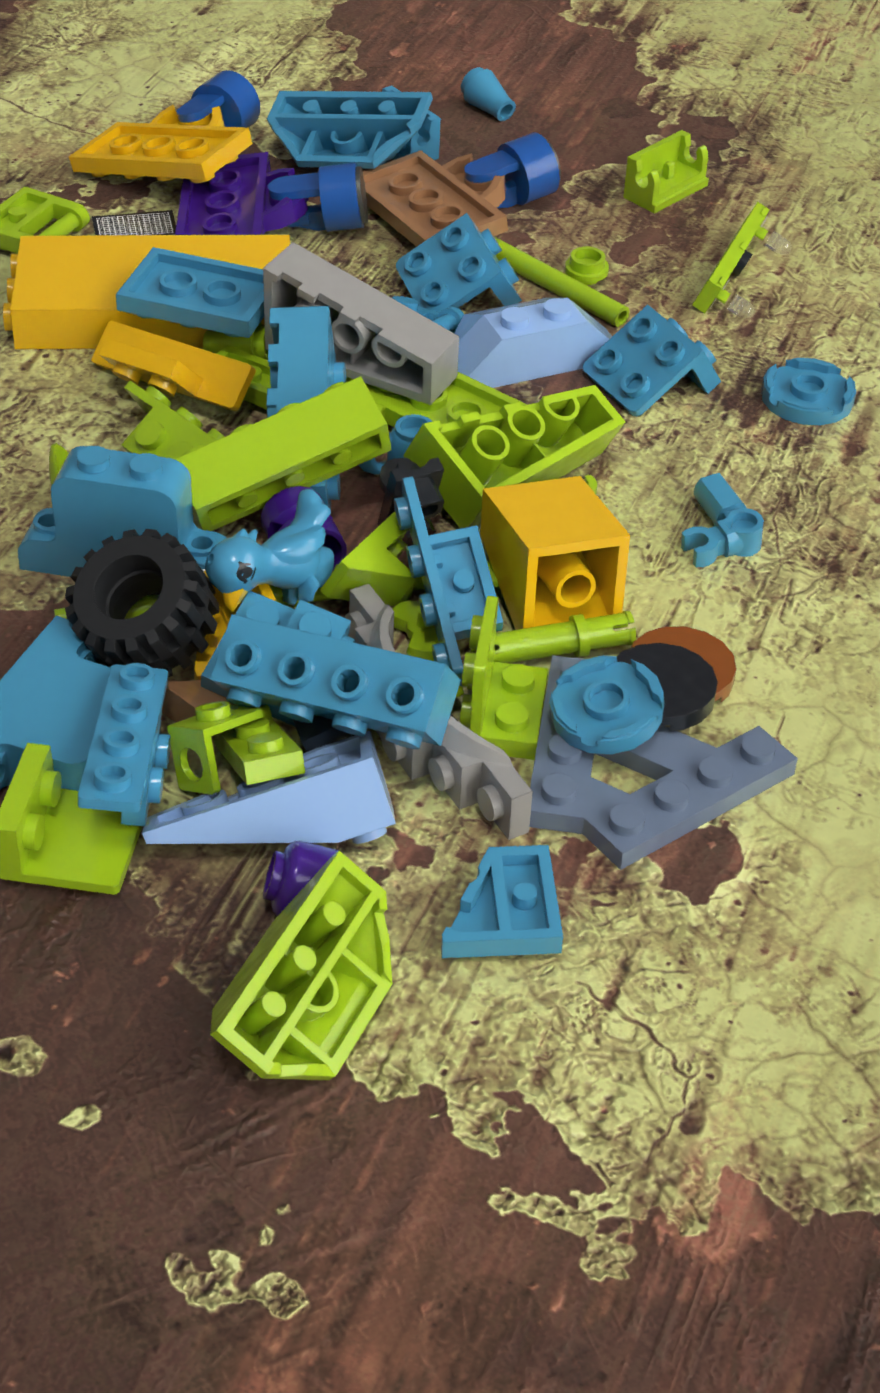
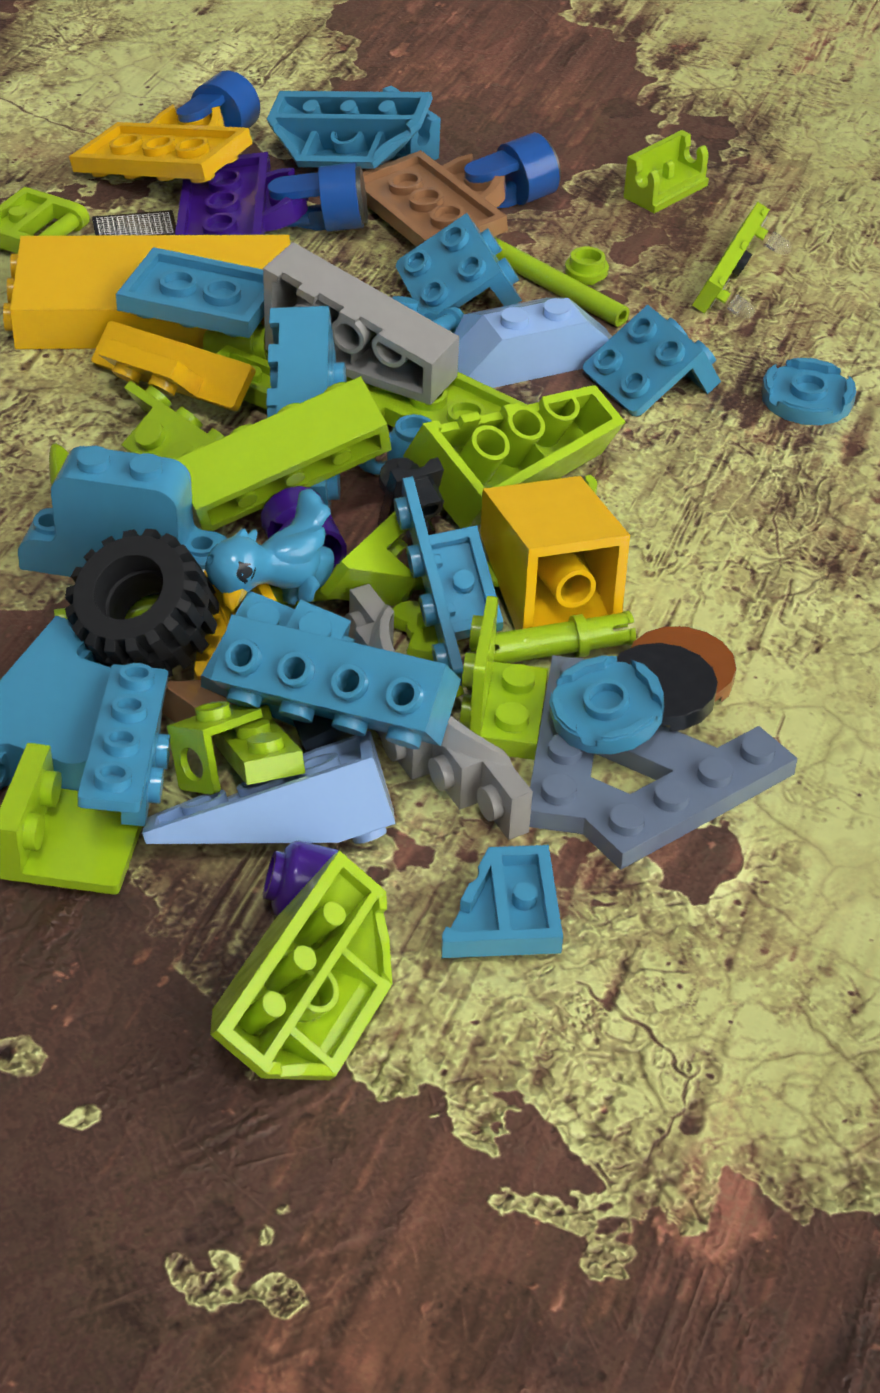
dark azure cone [461,67,516,122] -> none
dark azure bar [681,473,764,568] -> none

